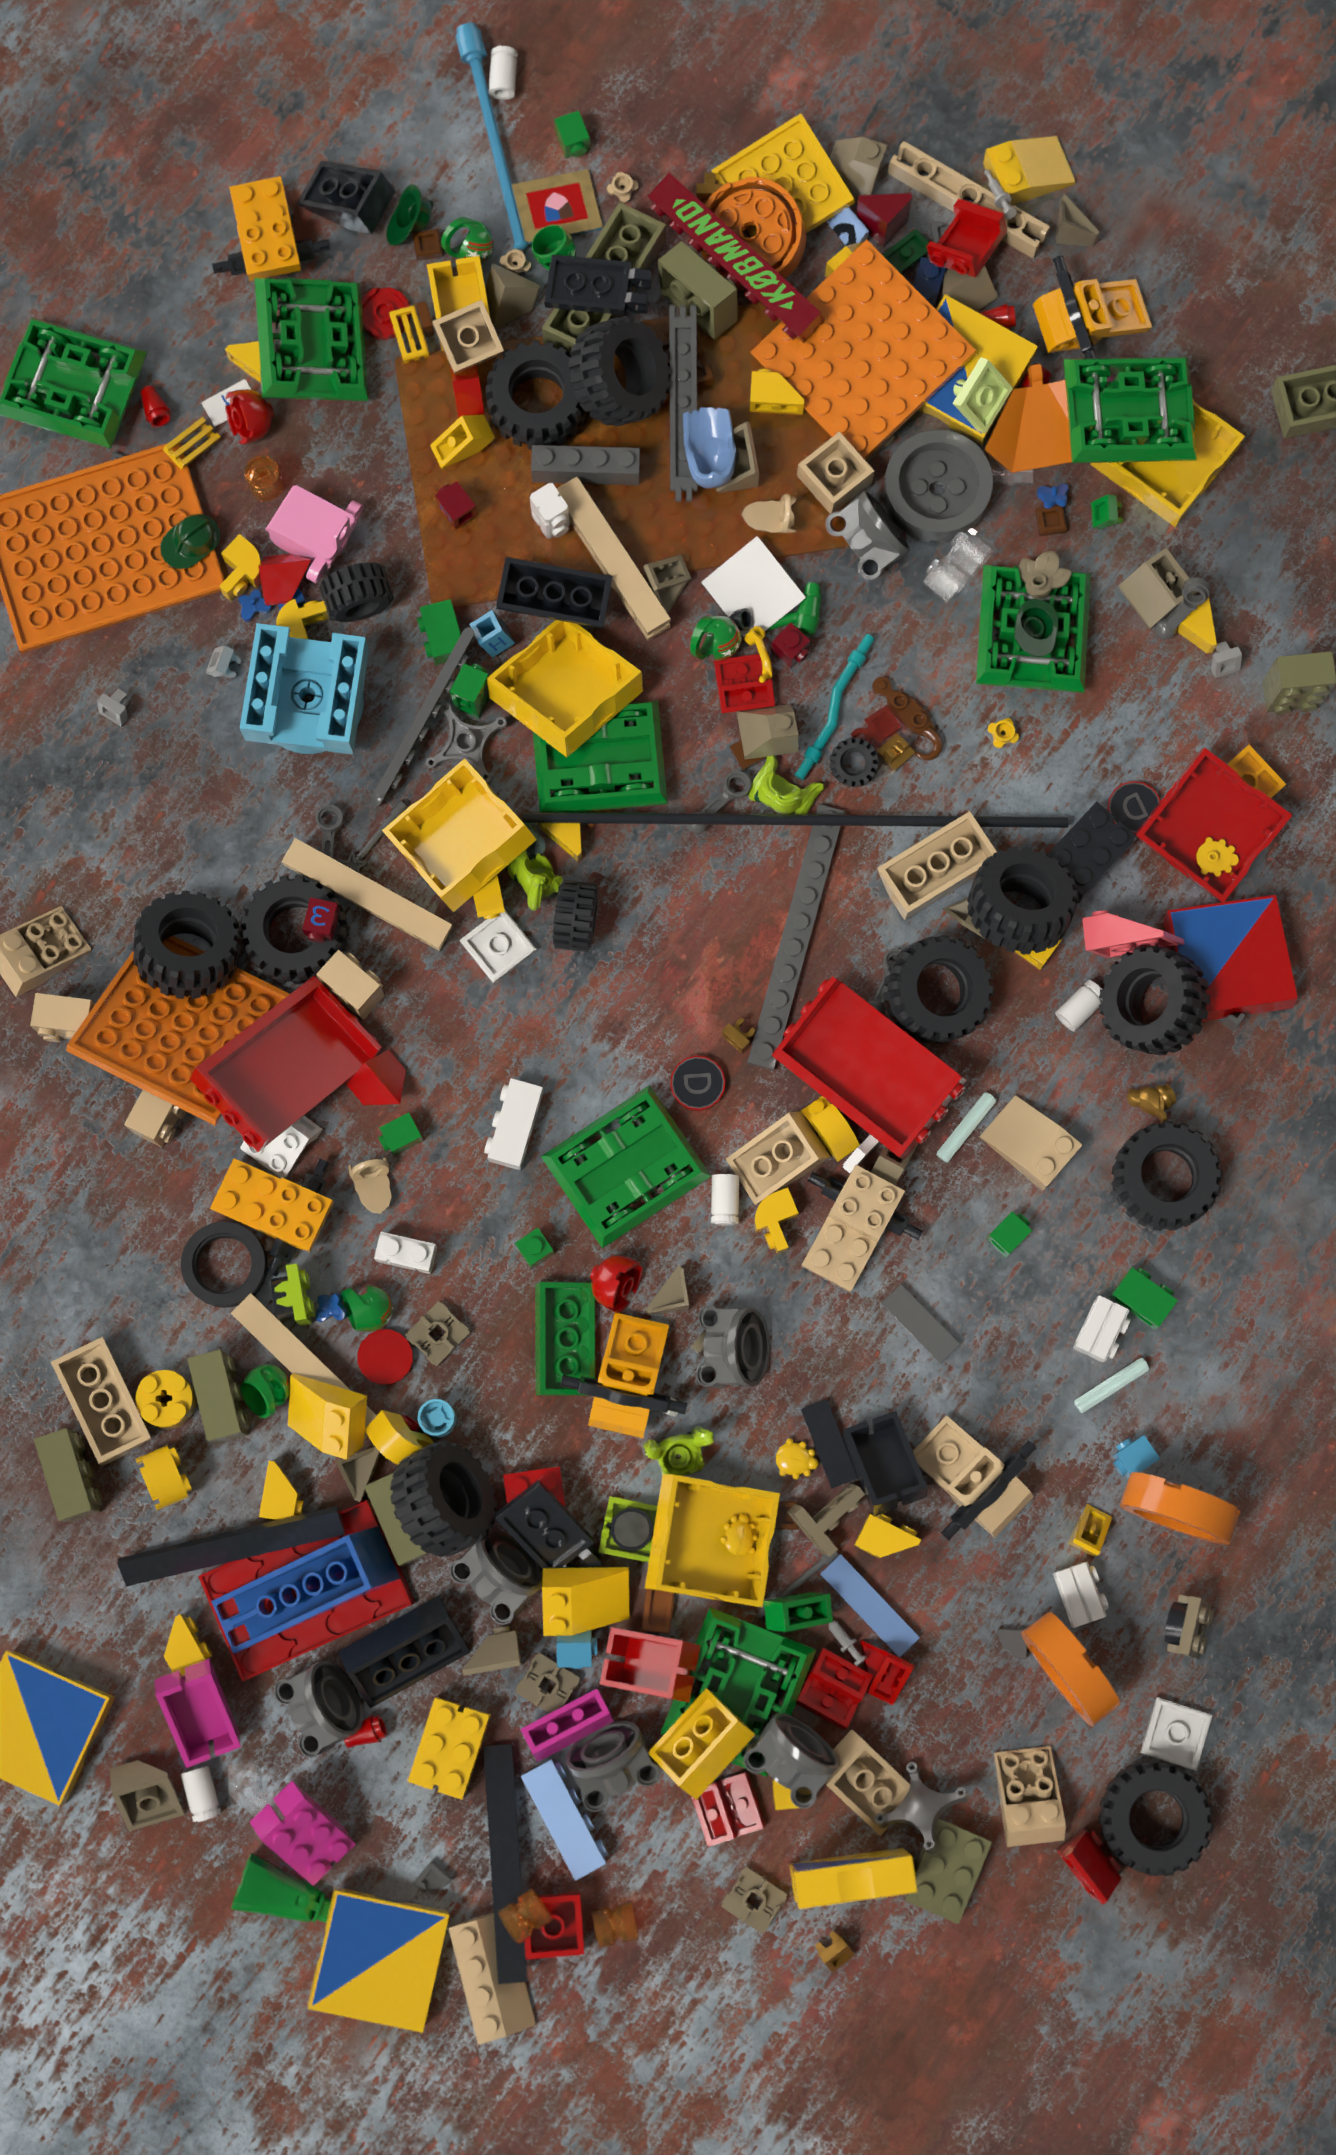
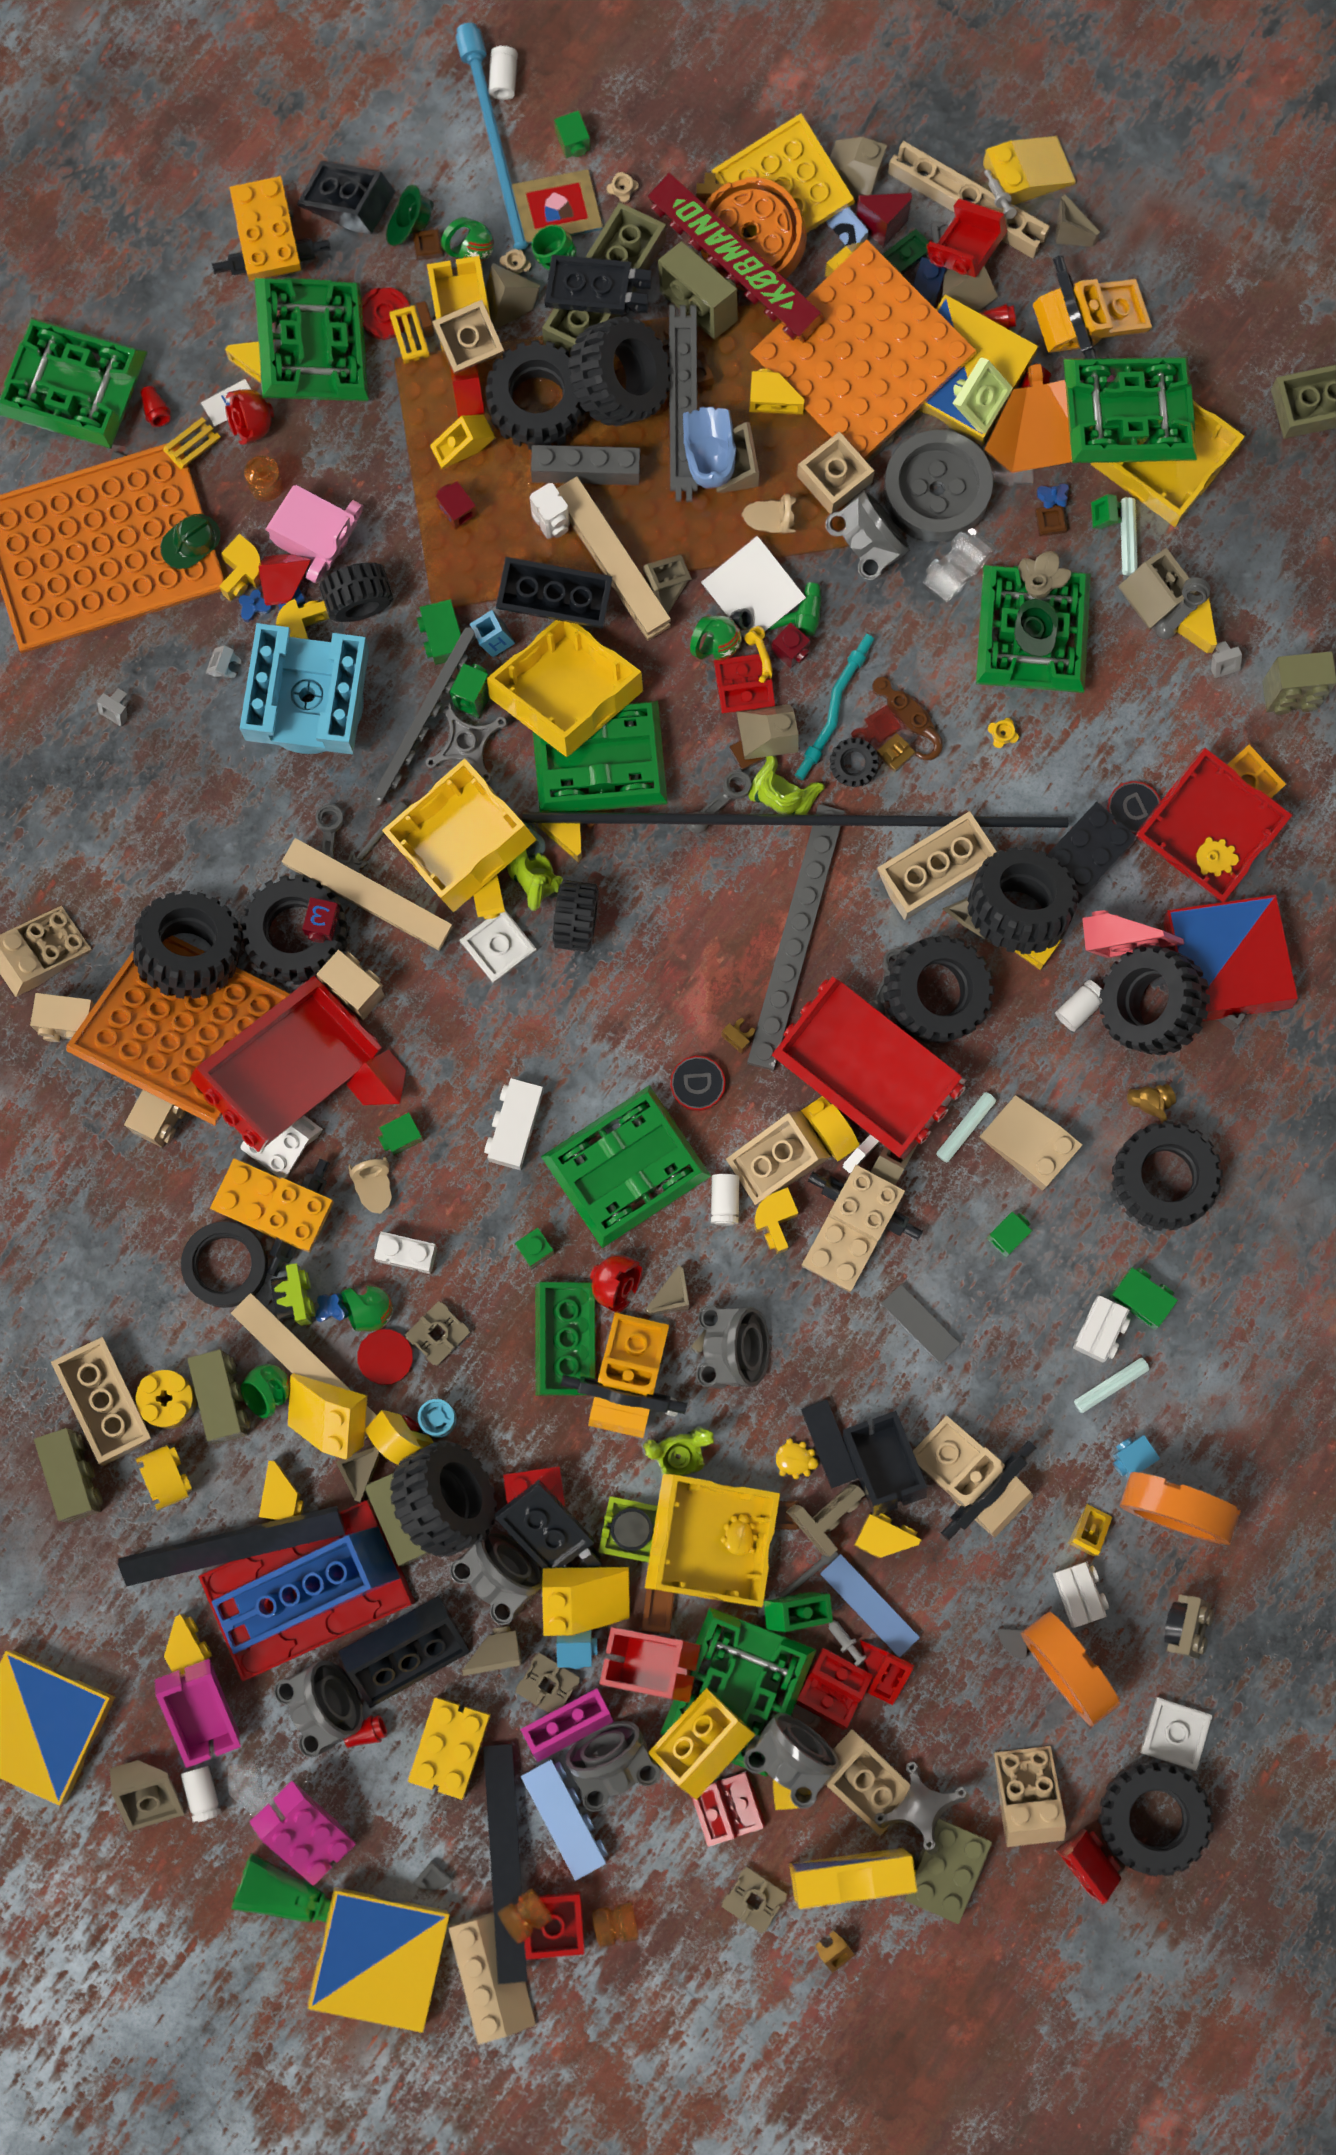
none -> light aqua axle [1120,497,1138,576]

